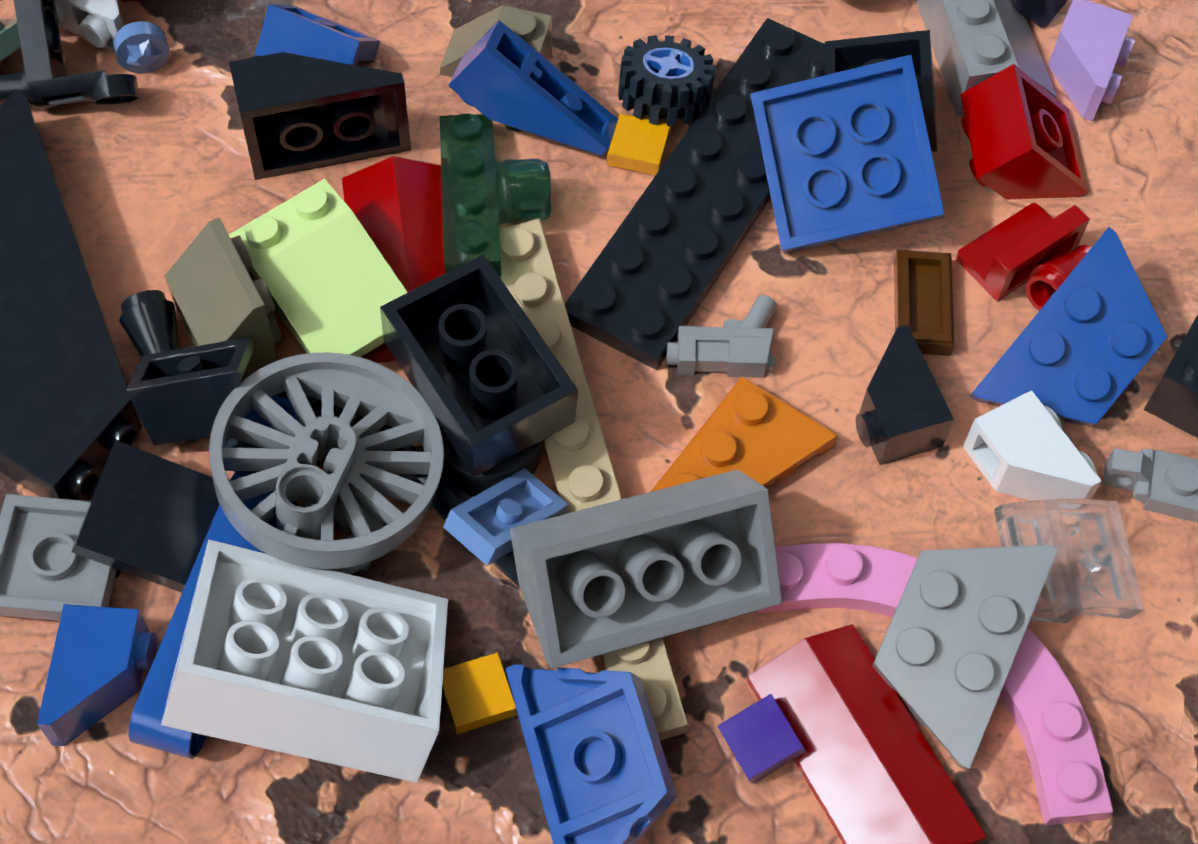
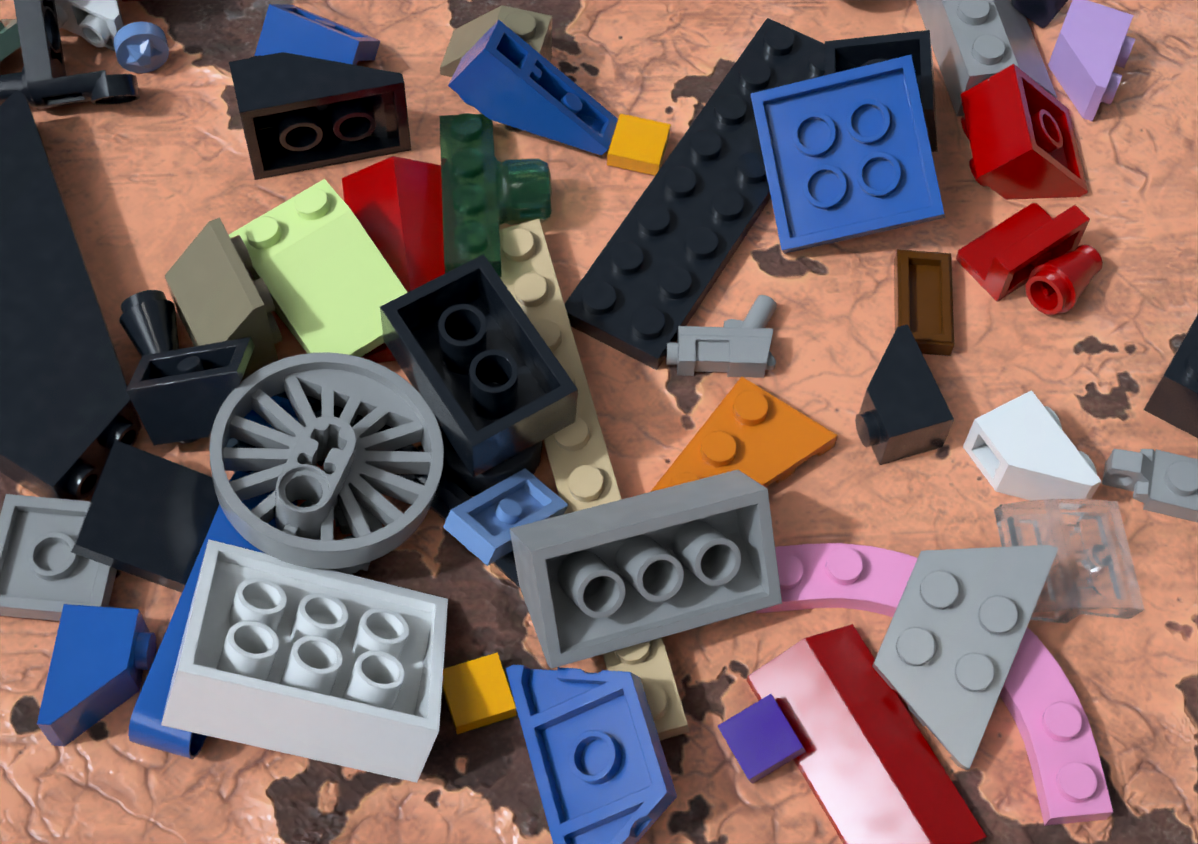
black wheel [618,35,715,126] -> none
blue wing [969,227,1167,427] -> none

